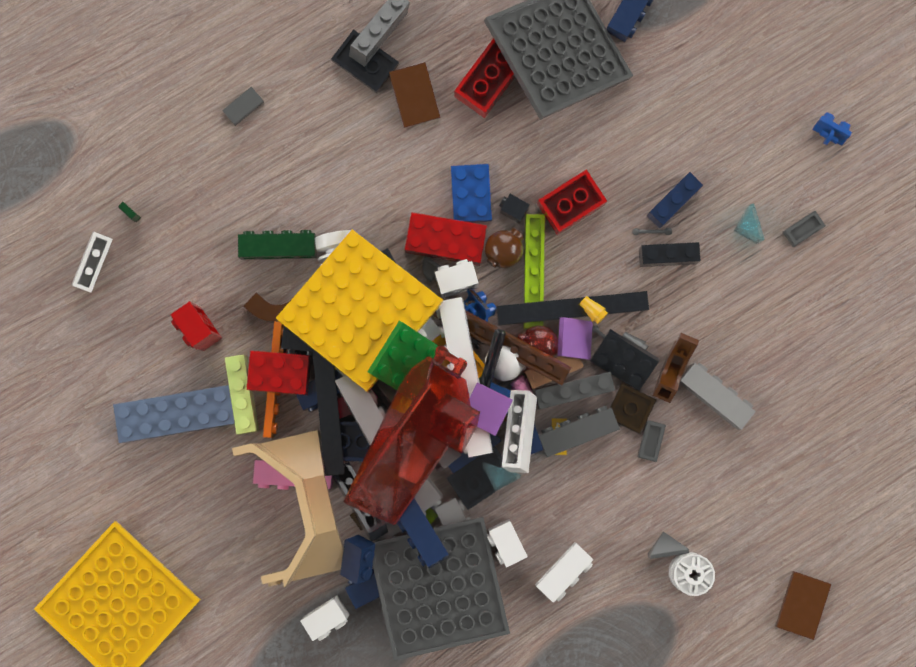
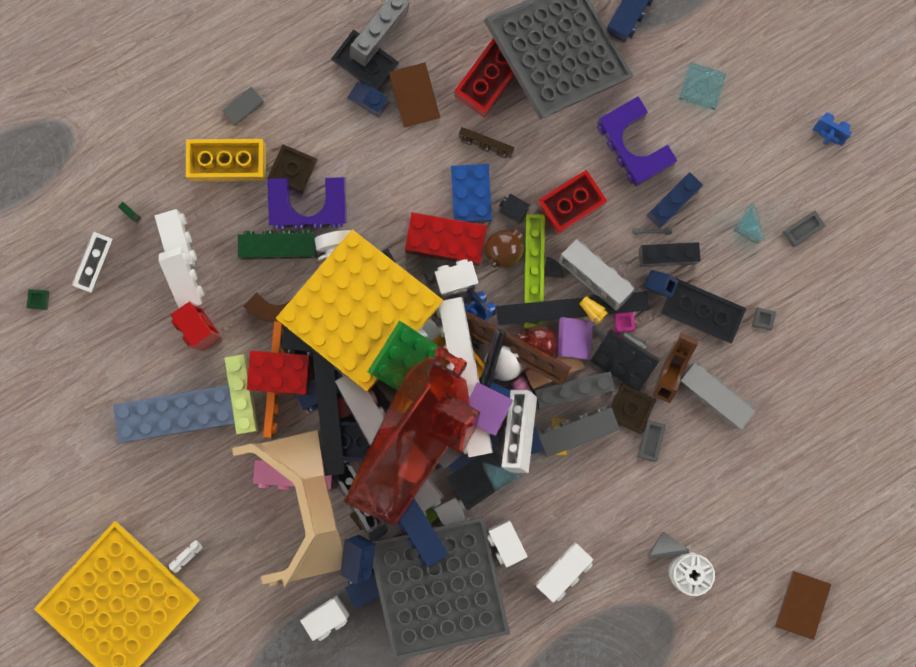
none -> dark green tile [26,289,49,310]
none -> white brick [155,209,197,268]
none -> white brick [159,247,204,308]
none -> white axle [169,540,203,573]
none -> yellow brick [186,139,266,182]
none -> dark brown tile [267,144,318,194]
none -> dark purple arch [267,177,347,229]
none -> dark blue slope [347,82,389,118]
none -> dark brown plate [459,127,515,159]
none -> black tile [544,257,564,279]
none -> light grey brick [559,239,635,311]
none -> dark purple arch [597,96,678,187]
none -> dark pink tile [614,312,636,333]
none -> dark blue brick [644,270,679,298]
none -> black plate [660,278,747,344]
none -> clear light blue tile [679,62,726,110]
none -> dark grey tile [752,307,776,331]

